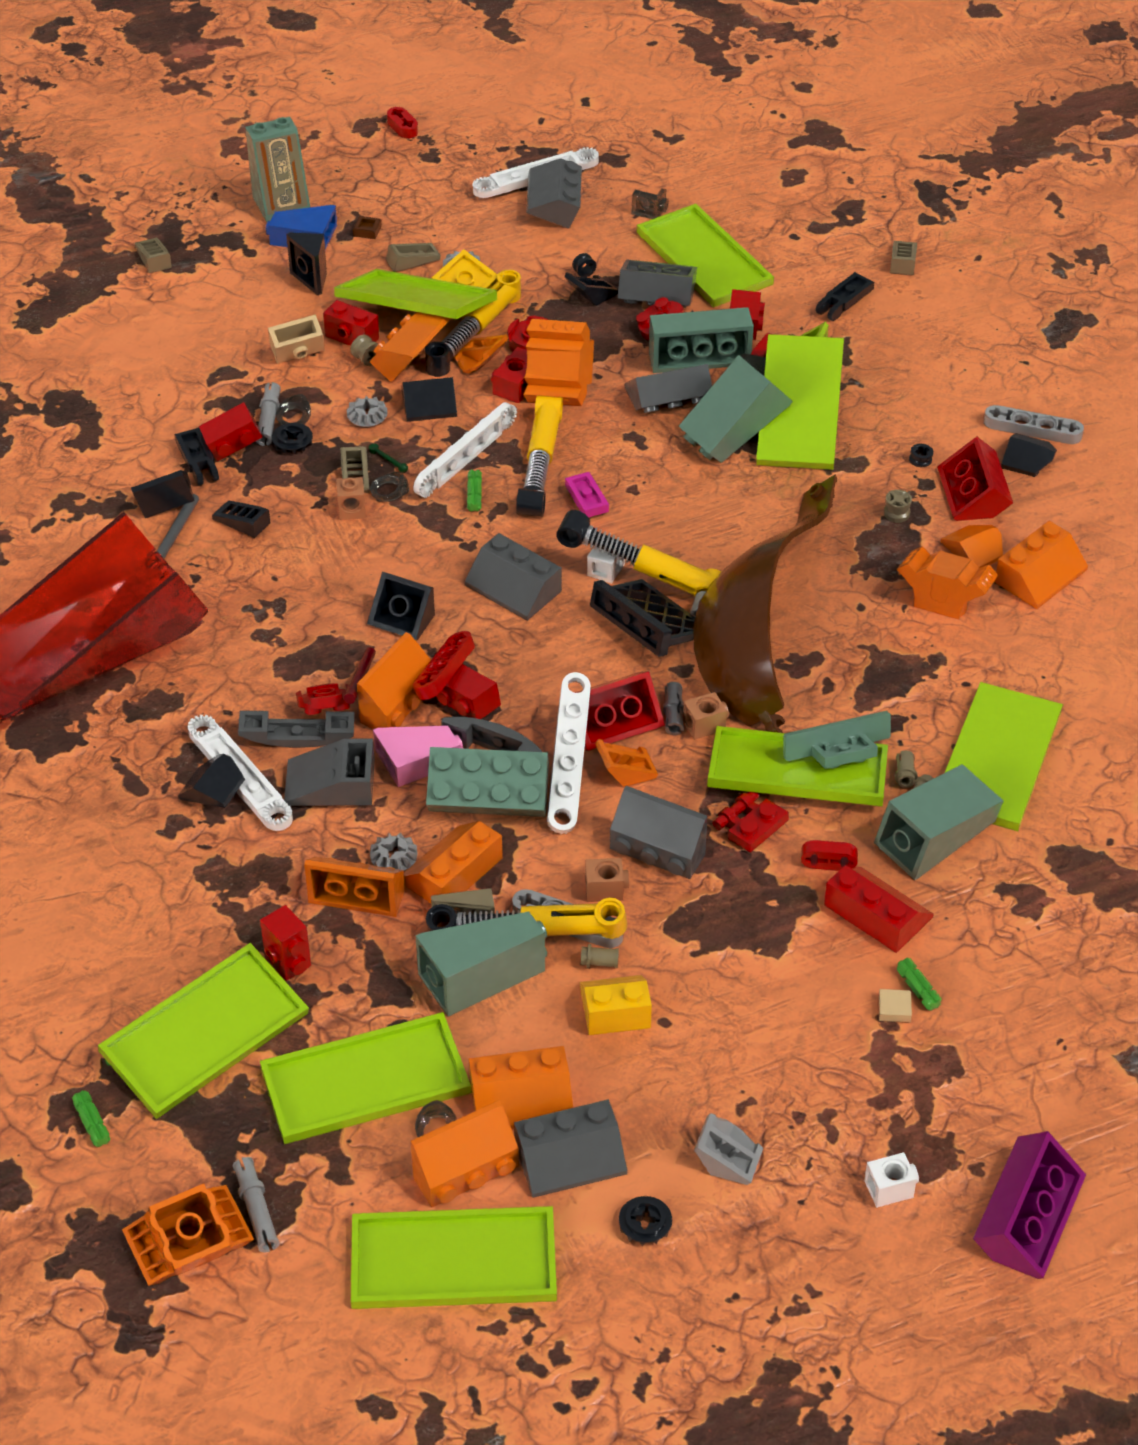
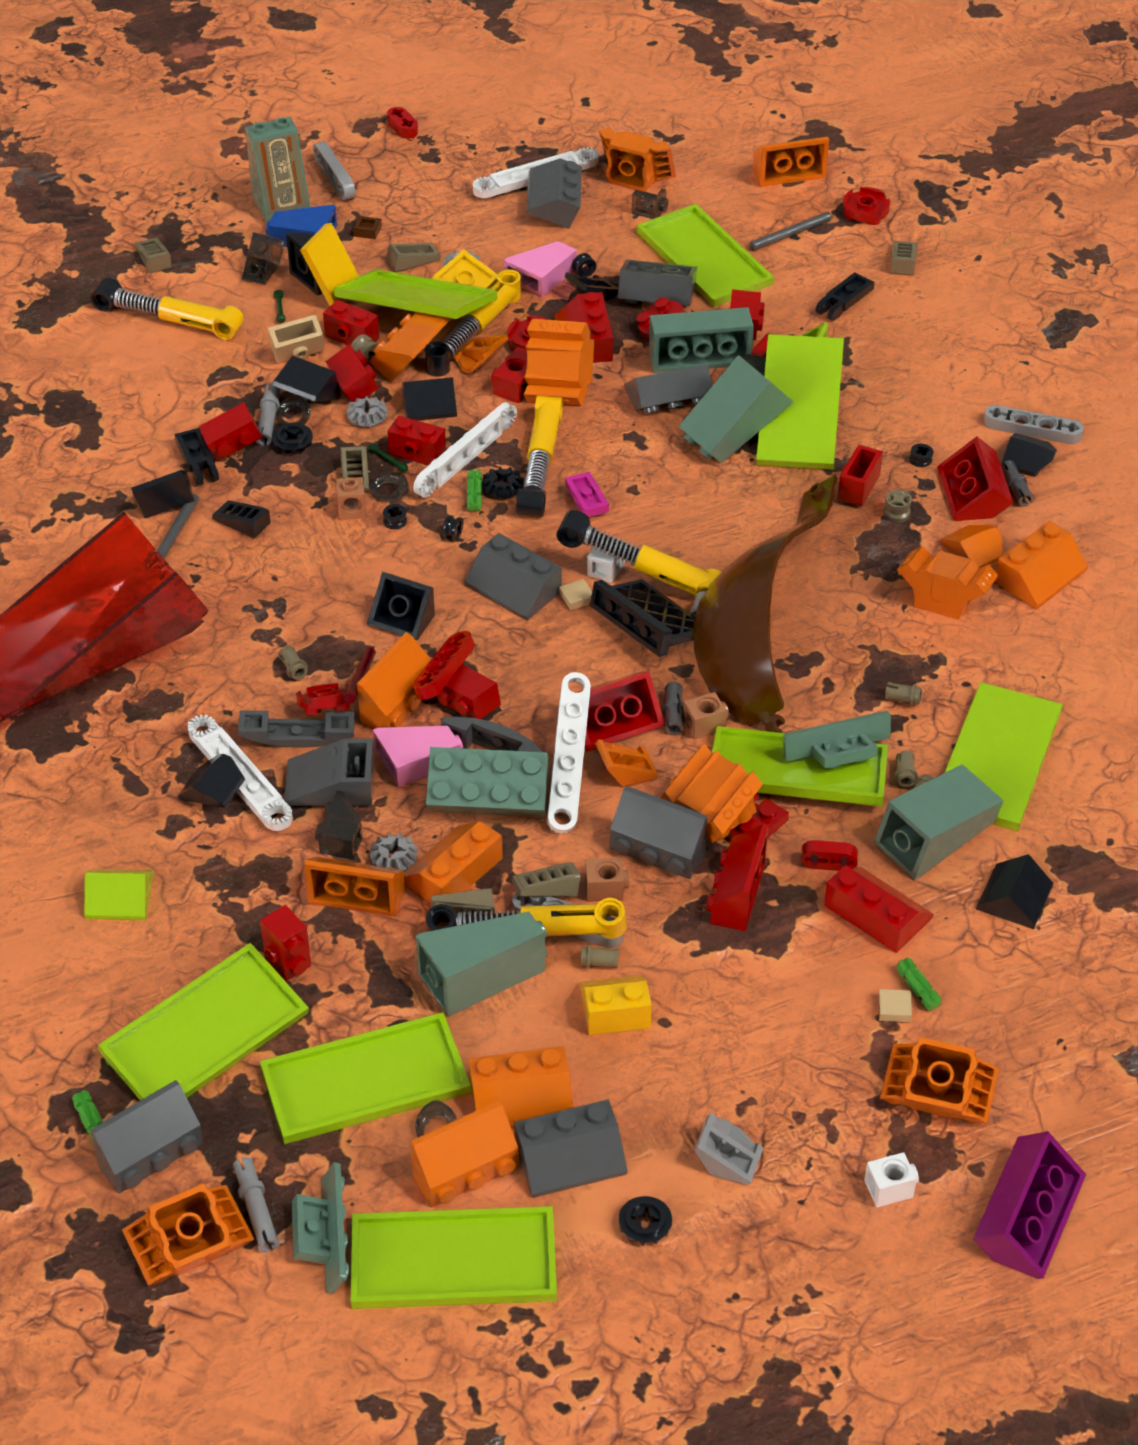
none -> lime slope [84,869,154,920]
none -> piece [90,278,244,340]
none -> dark grey slope [90,1080,204,1194]
none -> clear smoke slope [242,232,285,285]
none -> black slope [273,355,341,401]
none -> dark green hinge [274,290,286,323]
none -> dark tan pin [278,646,308,680]
none -> sand green bracket [292,1162,349,1294]
none -> yellow tile [300,223,359,306]
none -> light grey beam [313,141,356,201]
none -> clear smoke slope [315,791,363,860]
none -> red brick [325,344,379,402]
none -> black bush [383,504,407,530]
none -> red brick [387,415,446,466]
none -> black bush [442,515,464,541]
none -> black gear [482,466,523,498]
none -> bright pink slope [504,241,577,297]
none -> dark tan slope [512,862,581,897]
none -> red slope [554,292,613,363]
none -> tan tile [559,579,592,611]
none -> orange slope [599,127,676,192]
none -> orange slope [660,743,763,843]
none -> red slope [706,824,769,931]
none -> dark grey bar [750,212,831,251]
none -> orange slope [753,137,829,187]
none -> red brick [838,444,883,507]
none -> red plate [843,187,890,225]
none -> orange slope [880,1037,999,1124]
none -> dark tan pin [885,682,922,706]
none -> black slope [976,854,1054,929]
none -> flat silver pin [1001,460,1034,507]

